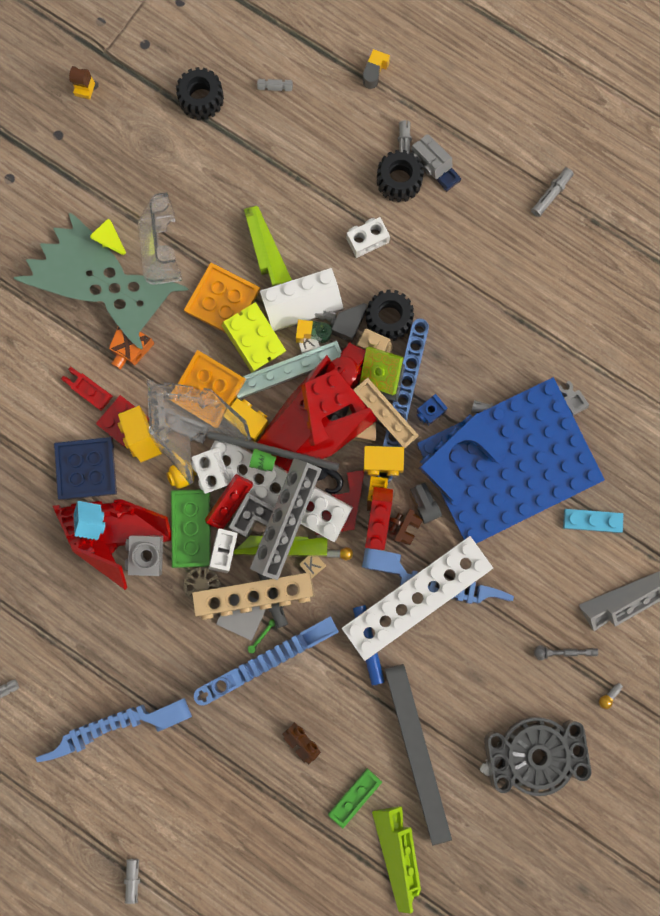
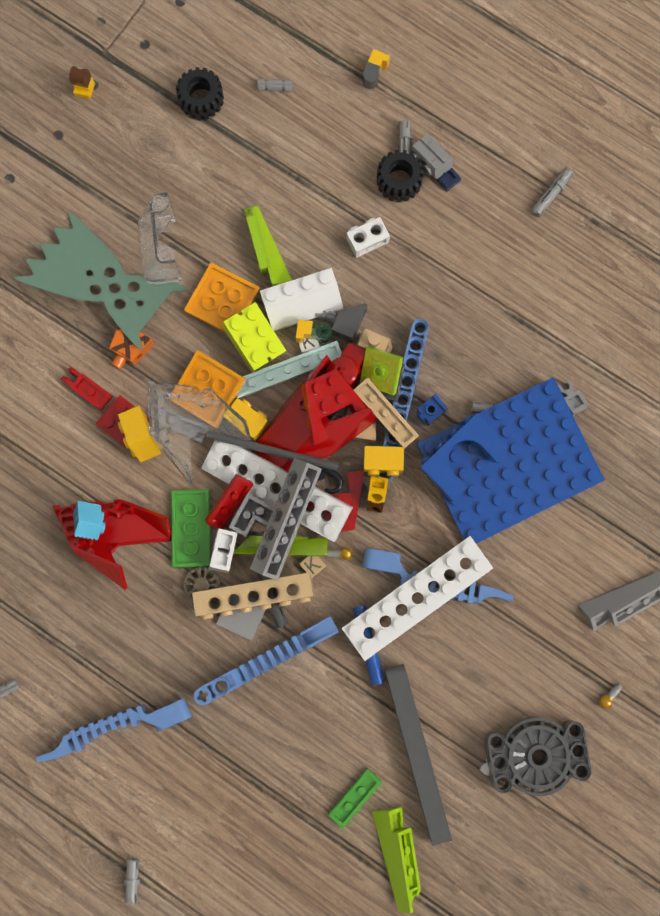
dark blue plate [54,437,117,500] -> none
neon yellow piece [90,219,126,255] -> none
light grey brick [125,535,163,576] -> none
yellow head [166,461,197,489] -> none
white brick [191,448,231,494] -> none
bright green hinge [248,619,275,653] -> none
bright green piece [249,448,276,472] -> none
reddish brown hinge [282,722,321,765] -> none
red brick [365,487,393,550] -> none
black tyre [366,289,414,341] -> none
reddish brown hips [389,509,423,545] -> none
dark grey piece [410,483,442,524] -> none
flat silver piece [534,645,598,660] -> none
medium azure plate [563,509,623,533] -> none

